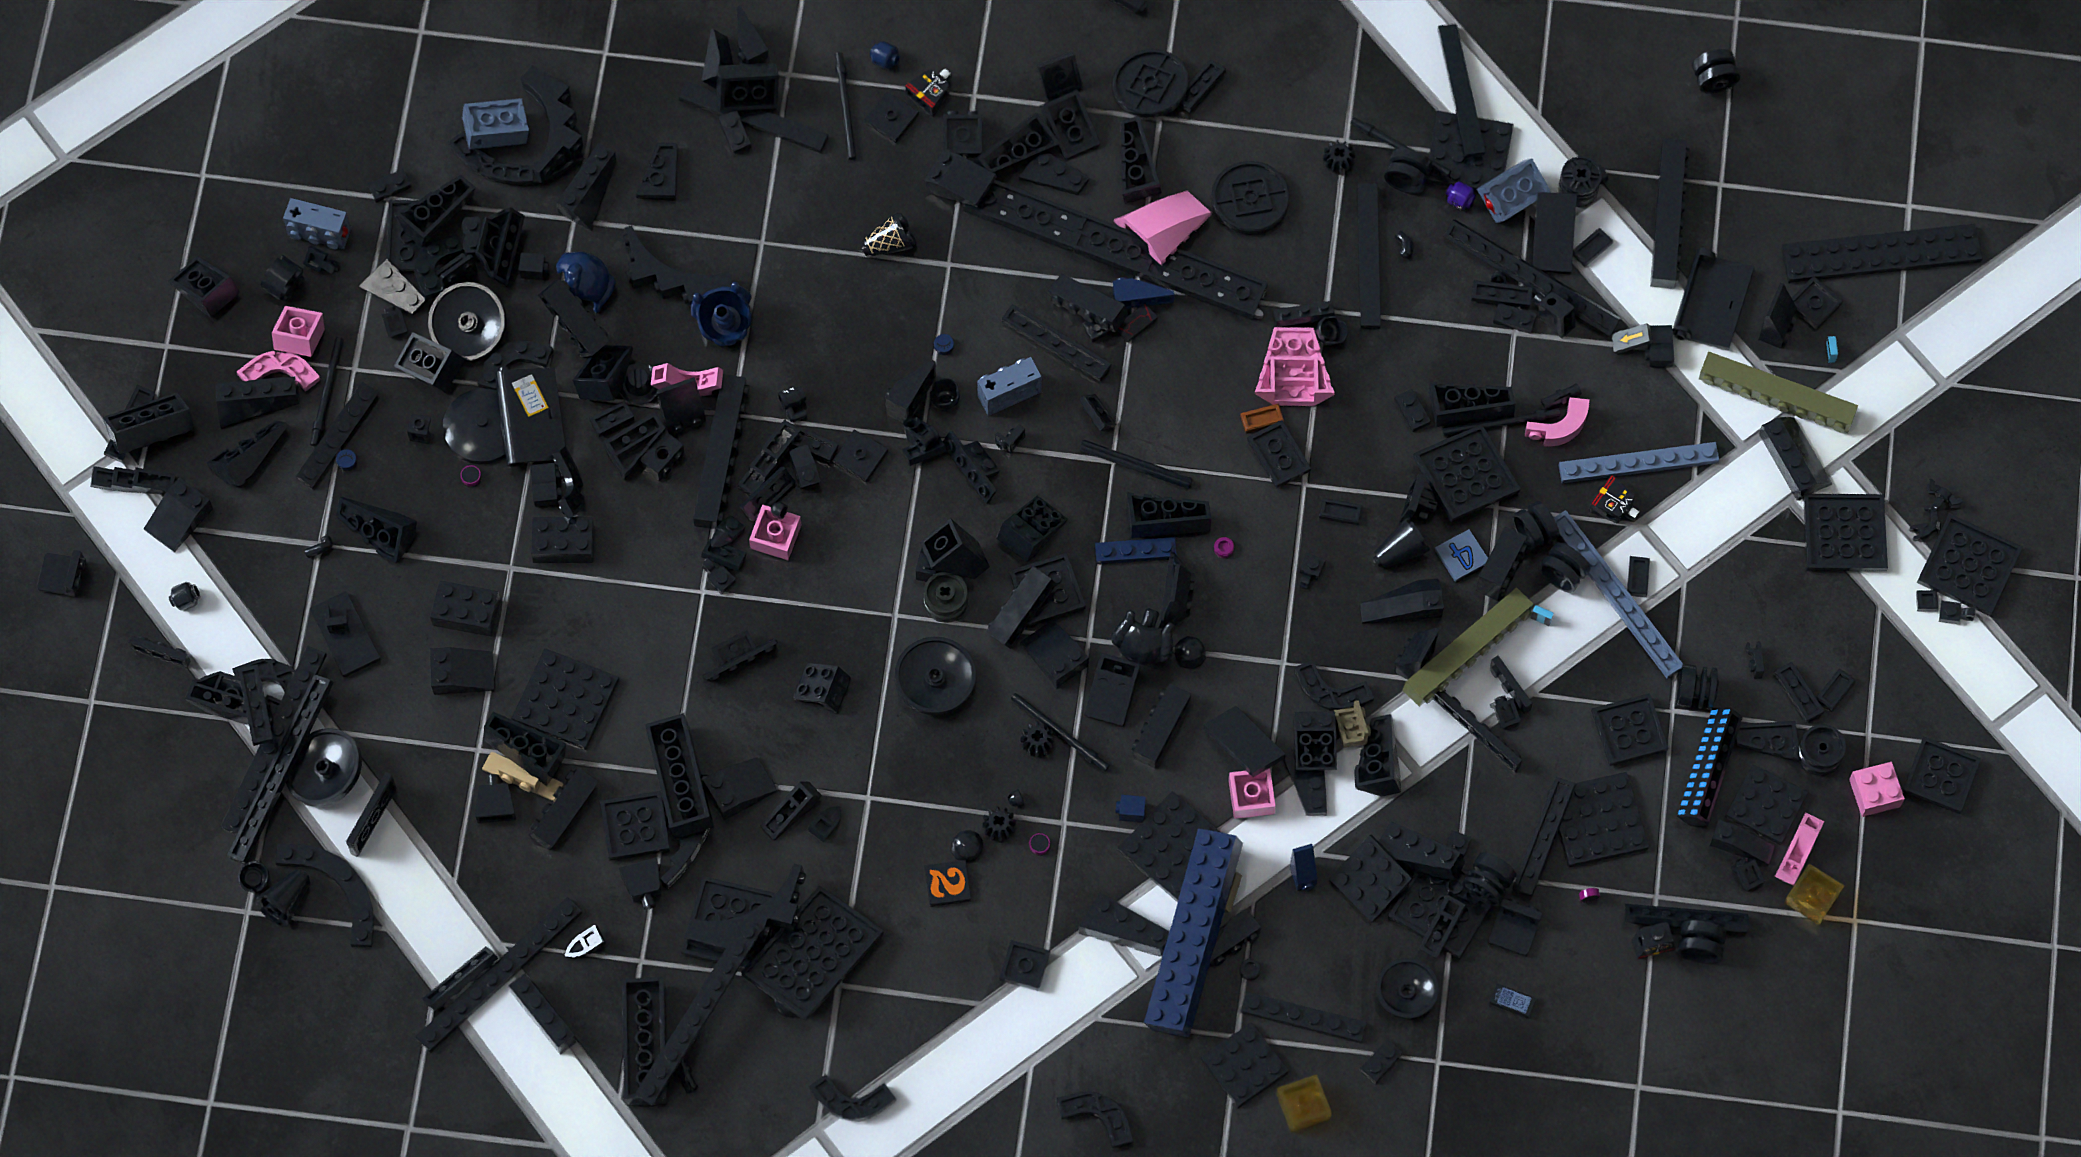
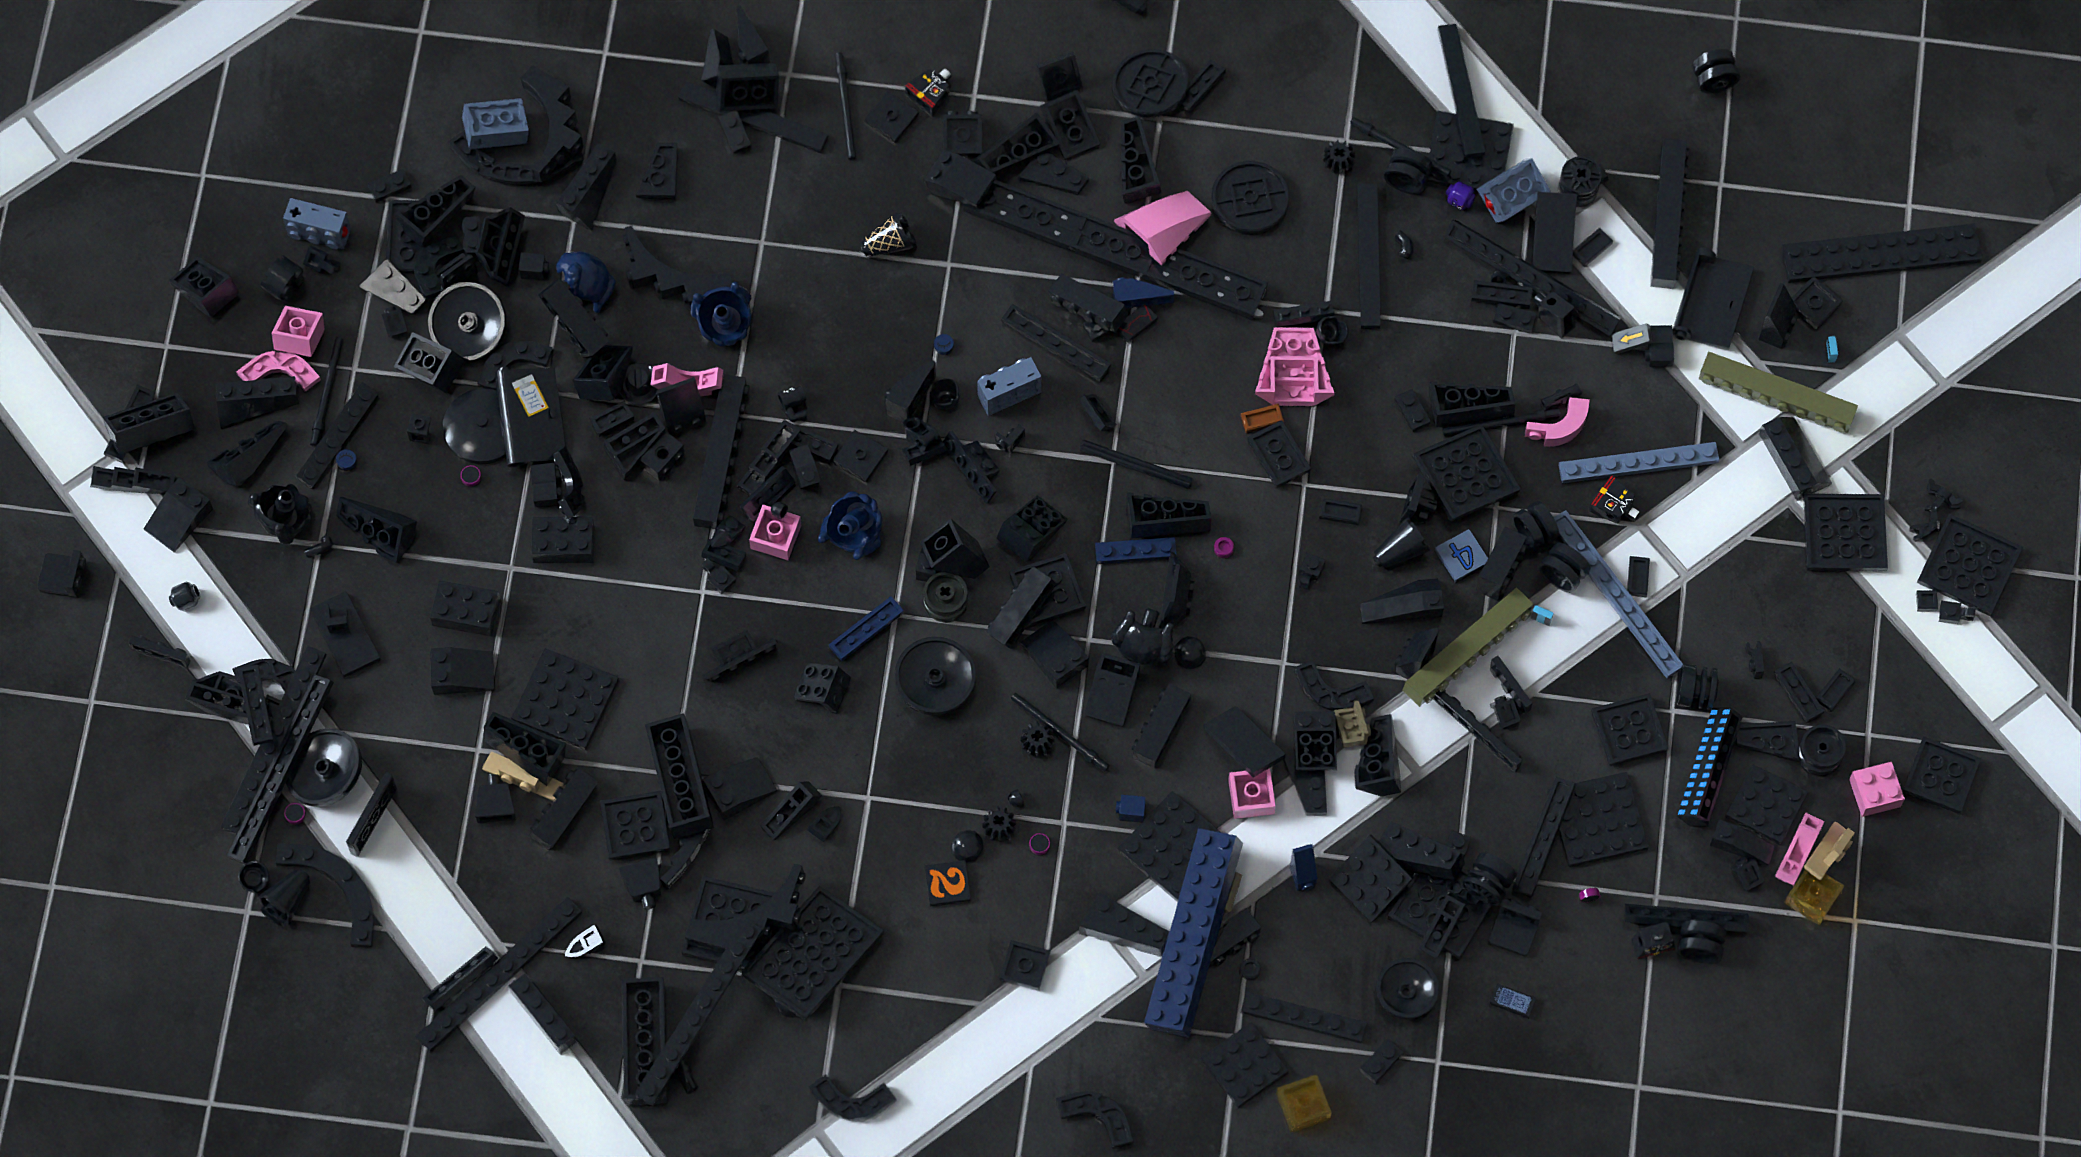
dark blue head [870,42,900,69] -> none
none -> black piece [248,484,312,544]
none -> black tile [284,803,306,825]
none -> dark blue piece [818,491,883,560]
none -> dark blue plate [829,596,904,661]
none -> tan bracket [1804,822,1854,880]

